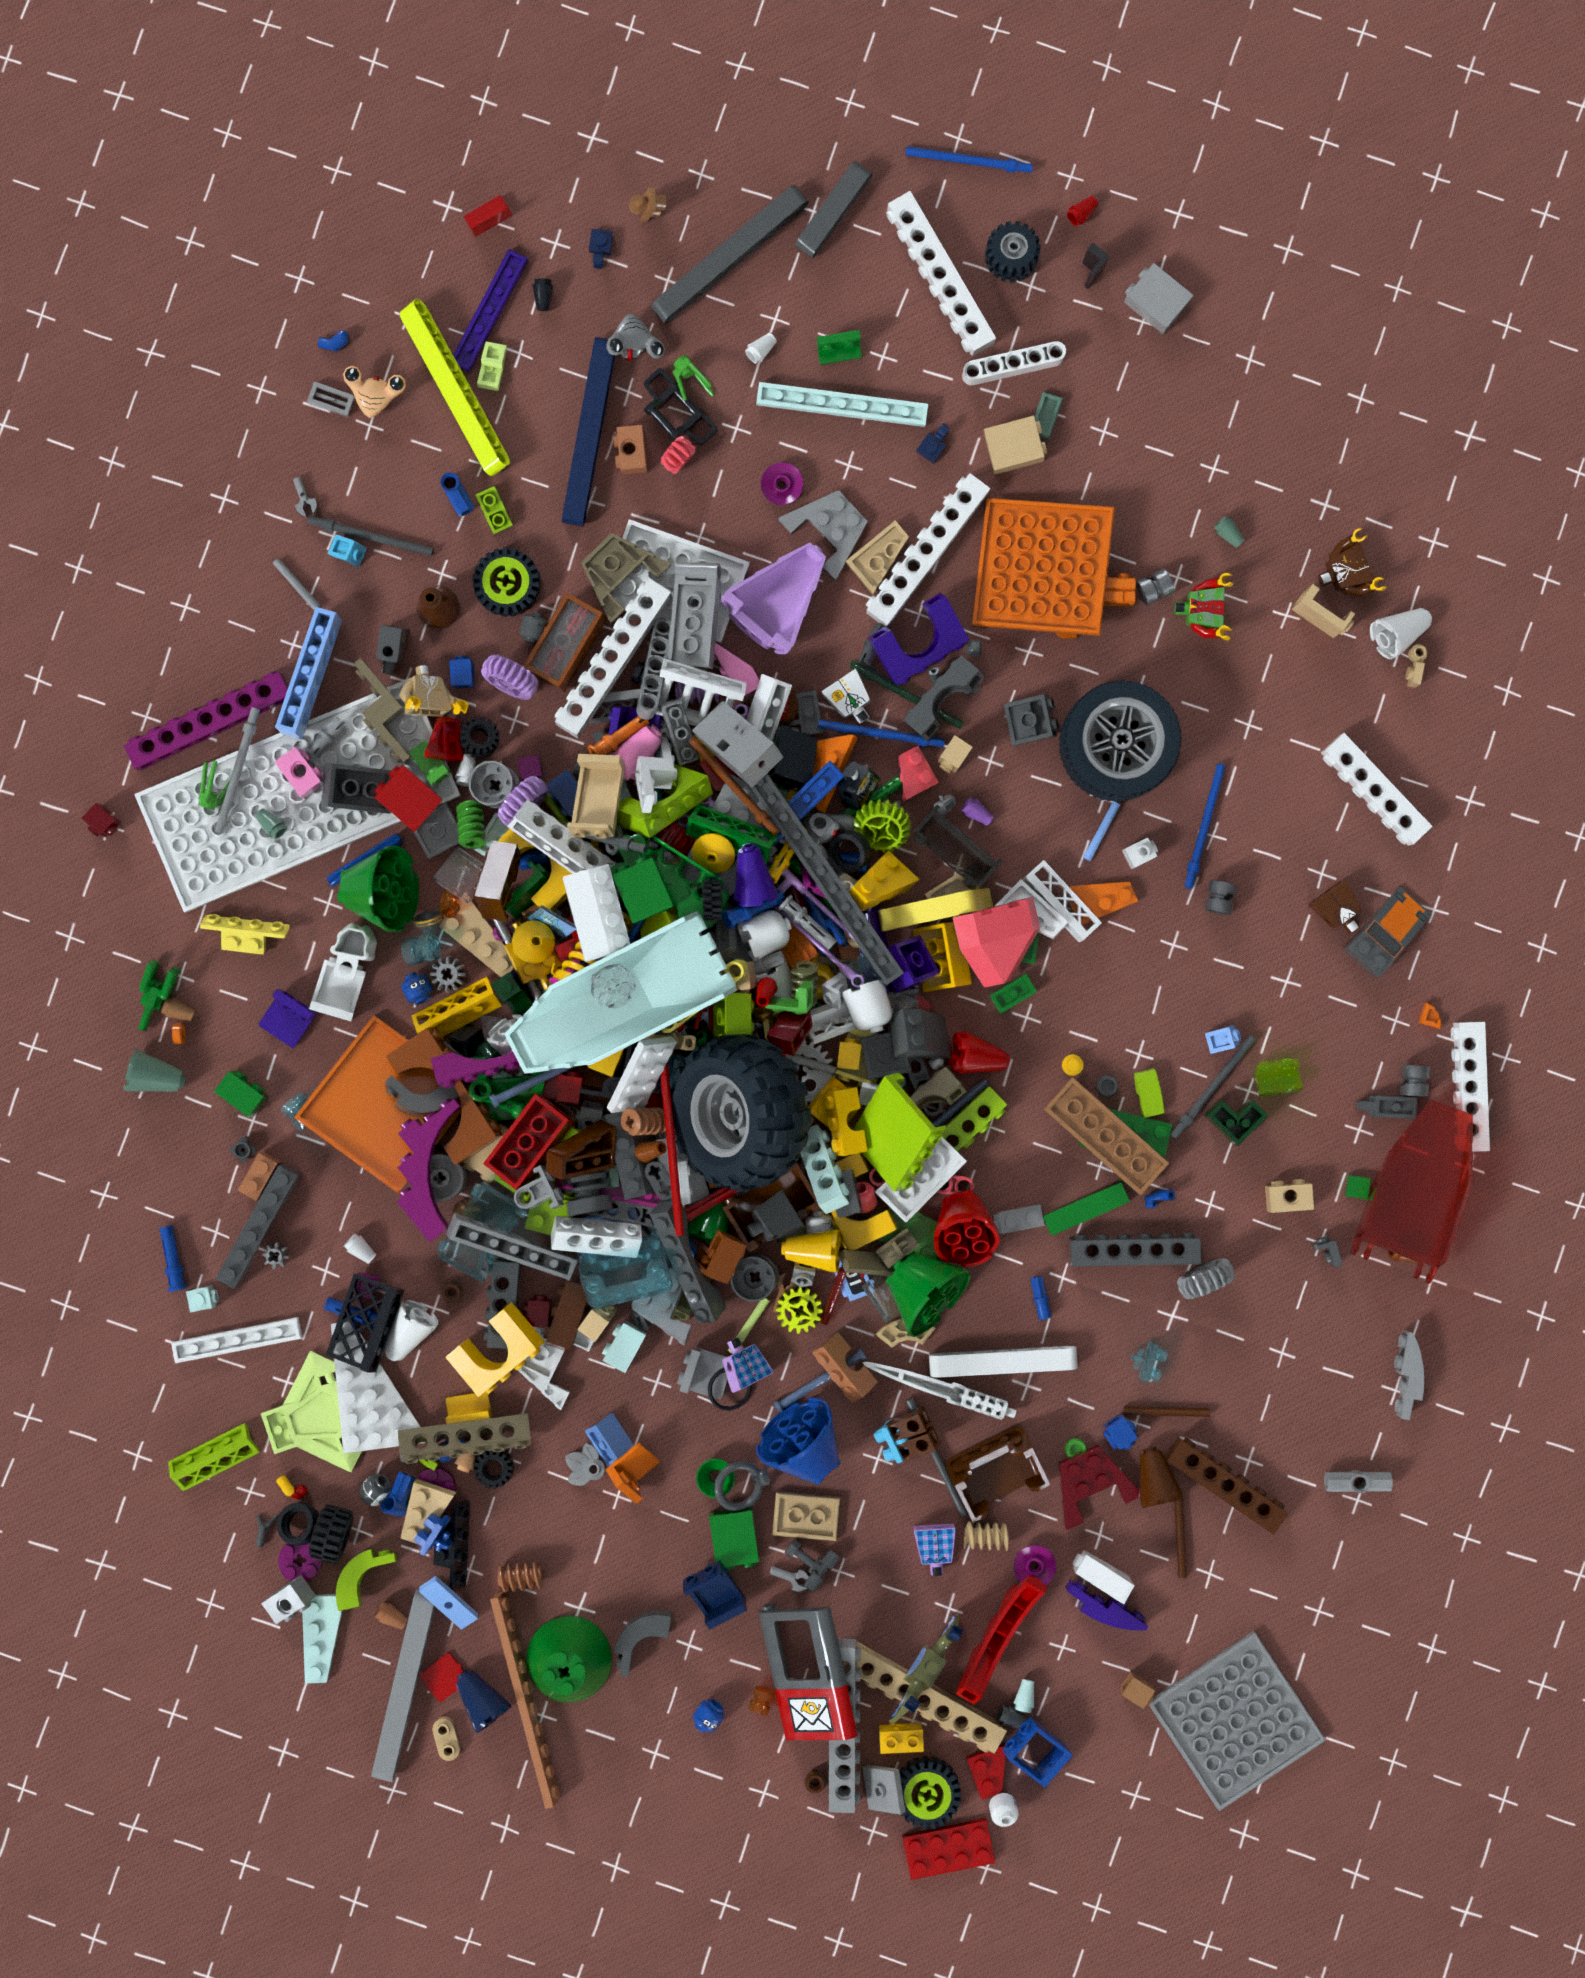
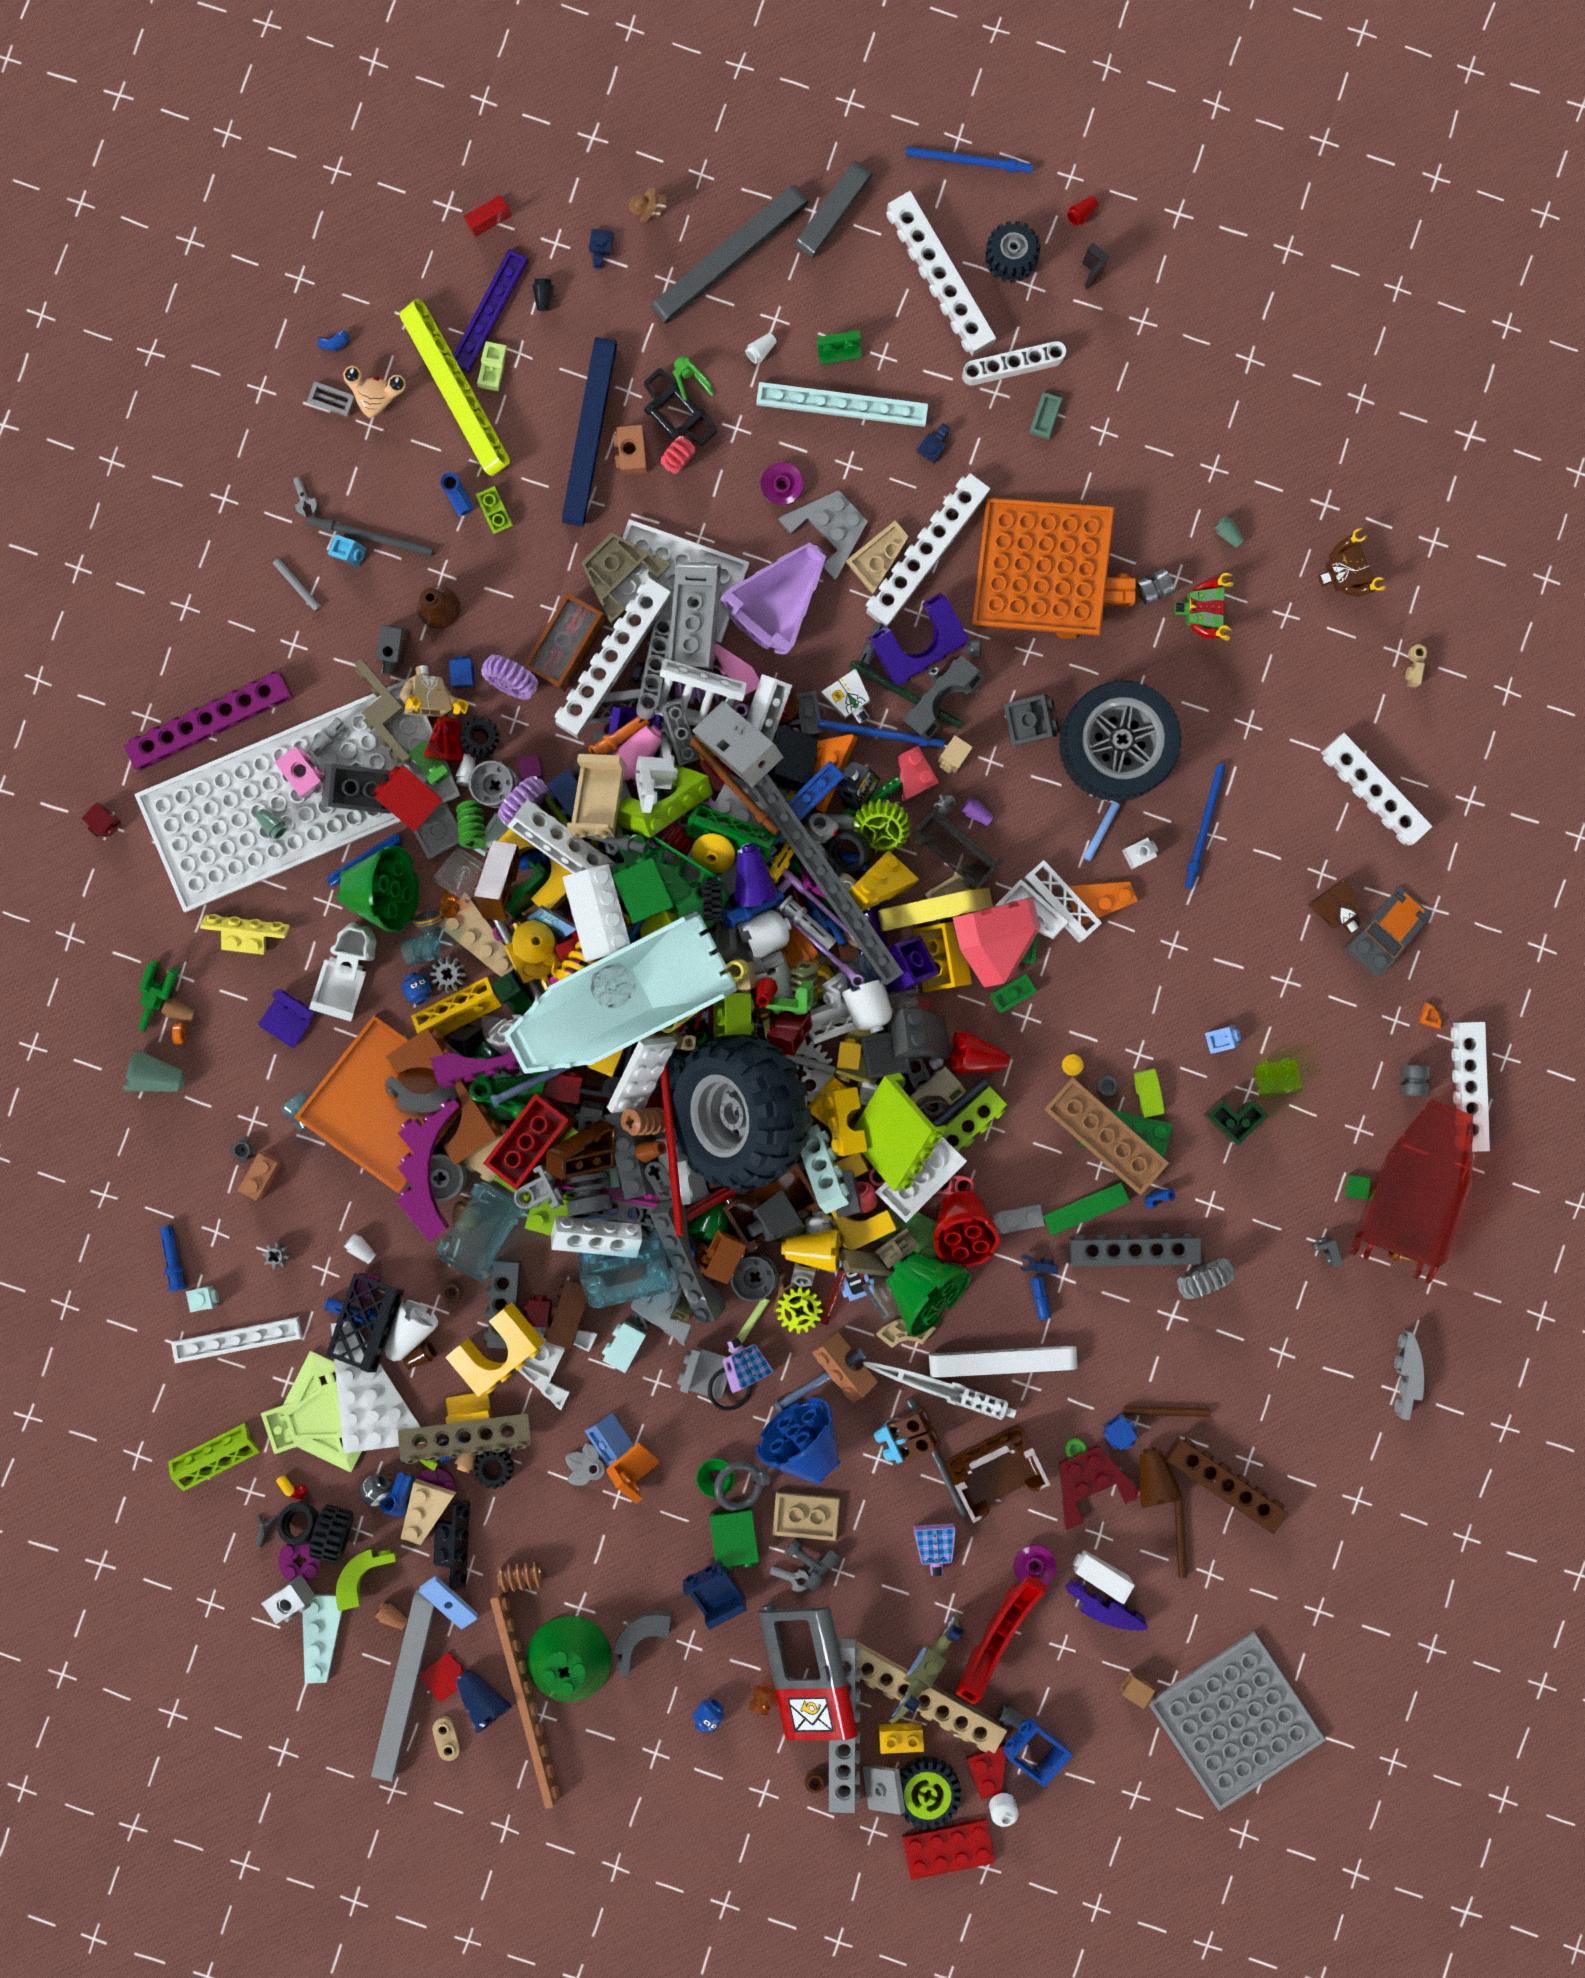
bright green plant [198,760,230,810] -> none
green brick [214,1070,268,1117] -> none
light grey bar [215,707,260,833] -> none
dark grey arch [215,1164,302,1289] -> none
light blue brick [275,607,343,740] -> none
blue hips [414,1513,452,1556] -> none
light grey brick [446,1213,578,1280] -> none
wheel [472,547,541,617] -> none
dark grey head [519,612,549,645] -> none
tan brick [577,1297,618,1342] -> none
light grey head [606,313,665,361] -> none
tan piece [963,1521,1009,1551] -> none
tan brick [984,416,1047,475] -> none
light aqua cone [1013,1679,1035,1713] -> none
light grey brick [1124,263,1193,334] -> none
clear light blue hips [1130,1341,1168,1383] -> none
dark grey bar [1170,1035,1256,1140] -> none
flat silver wheel [1204,880,1238,915] -> none
tan brick [1265,1179,1314,1213] -> none
tan panel [1291,584,1355,638] -> none
light grey piece [1324,1470,1393,1493] -> none
dark grey hinge [1356,1095,1418,1119] -> none
white cone [1370,608,1432,659] -> none
none -> reddish brown cone [403,1342,437,1370]
none -> dark blue plate [1020,1254,1059,1275]

